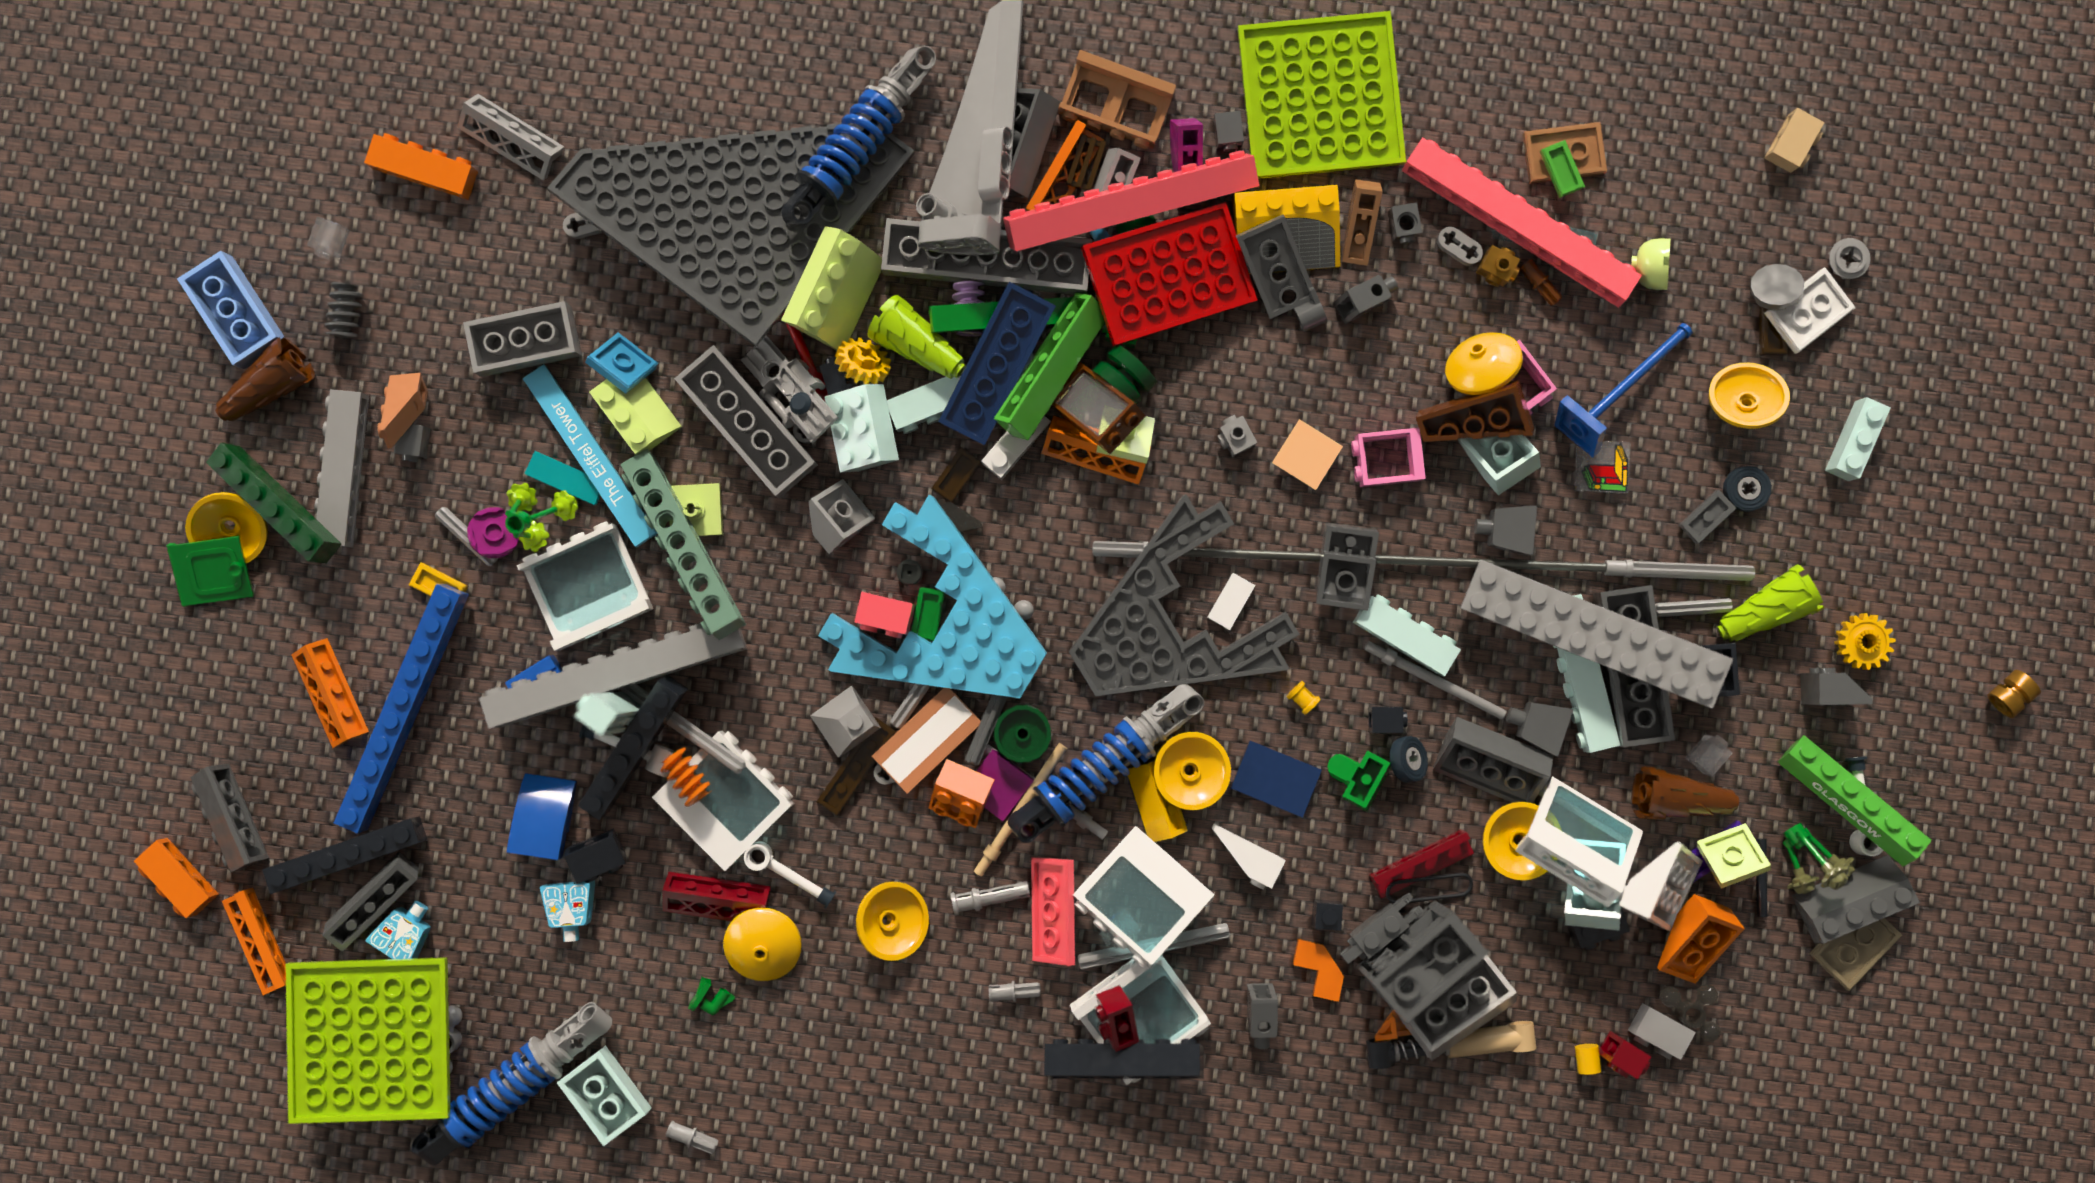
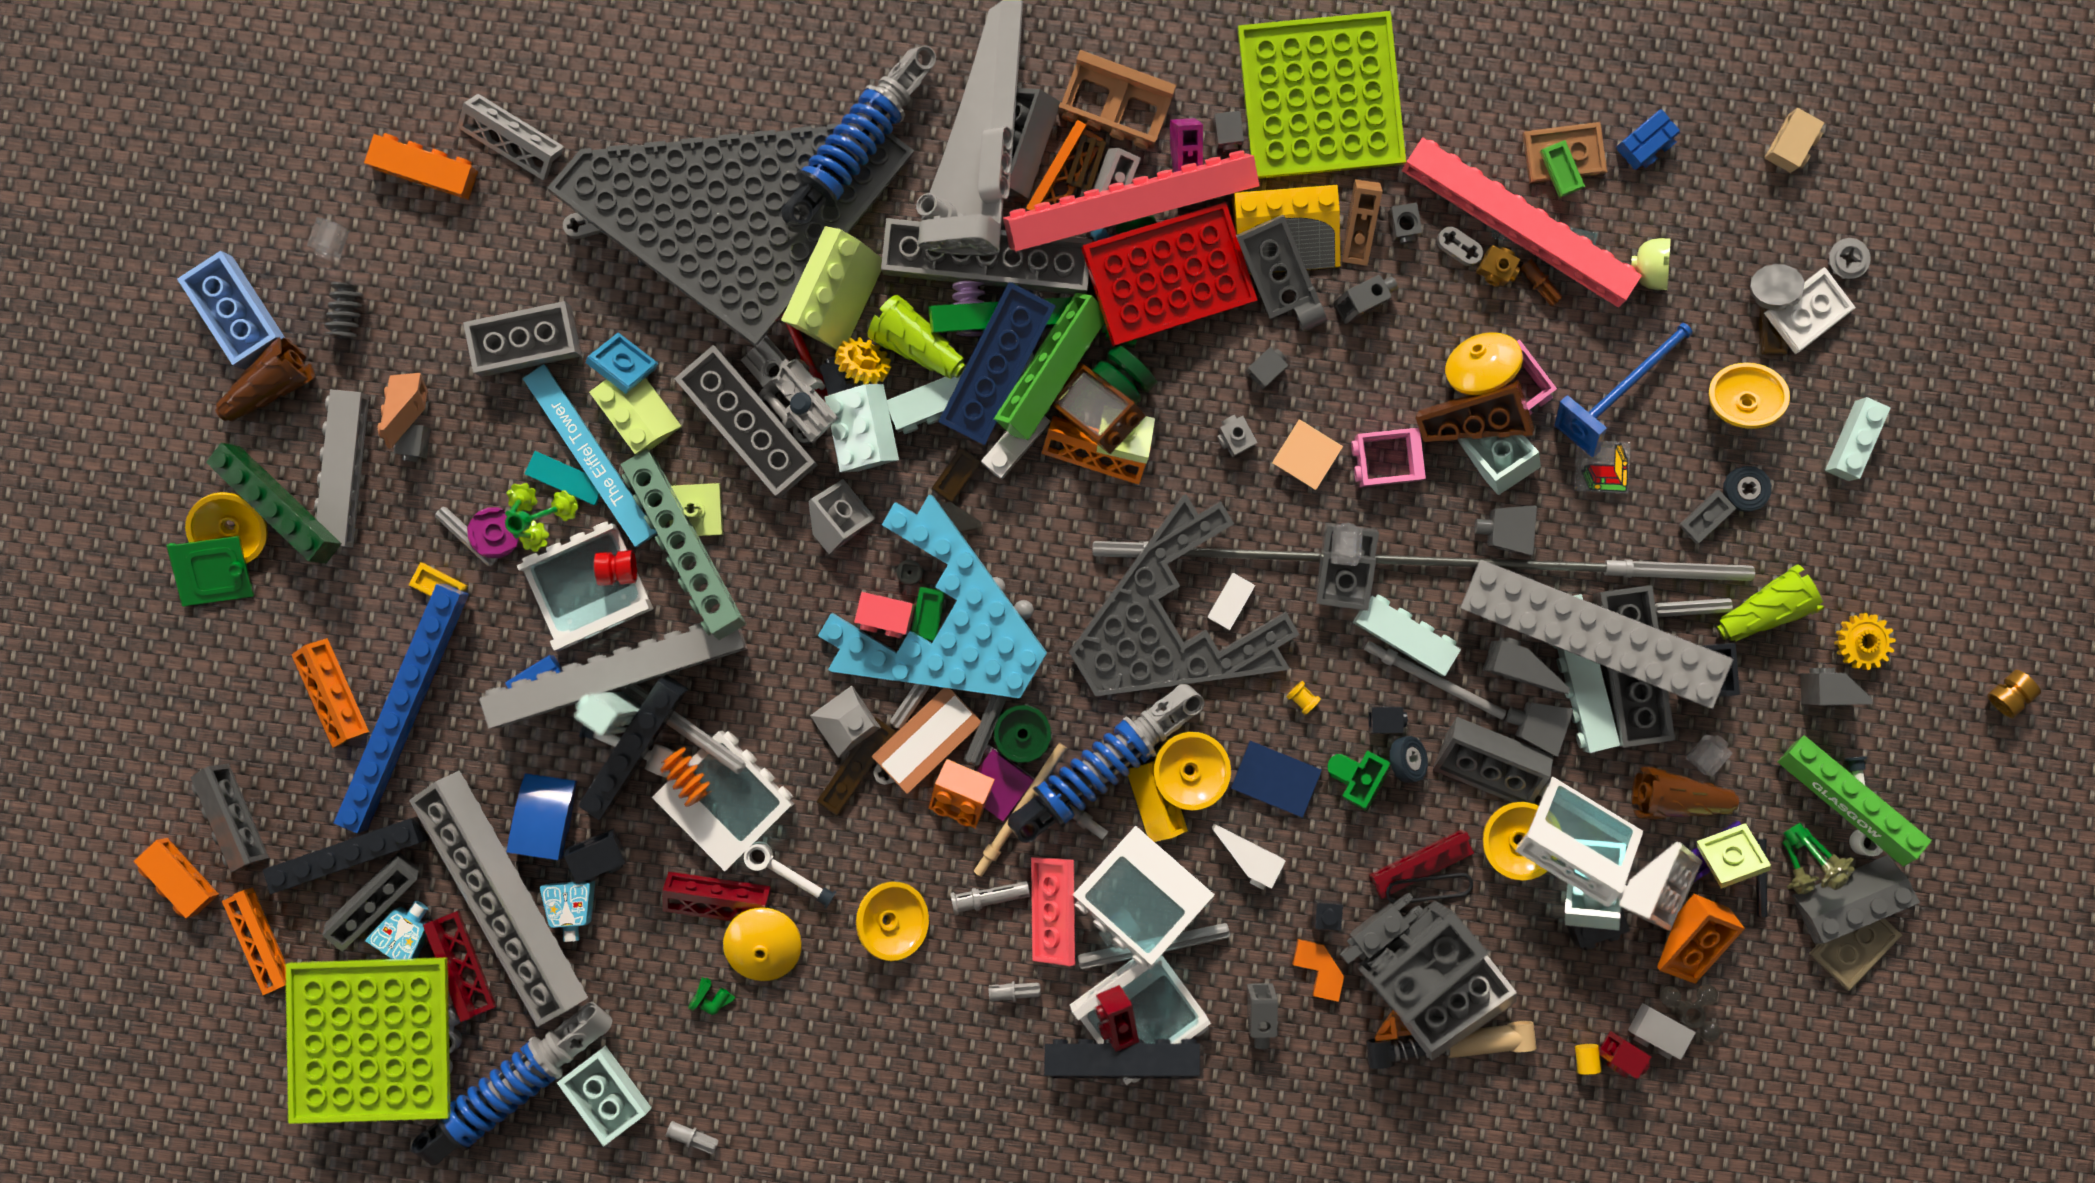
none -> light grey brick [409,771,588,1027]
none -> dark red fence [423,910,496,1022]
none -> red wheel [594,550,637,586]
none -> dark grey brick [1246,347,1288,389]
none -> clear brick [1331,523,1363,566]
none -> dark grey slope [1483,637,1570,694]
none -> blue brick [1616,109,1680,170]

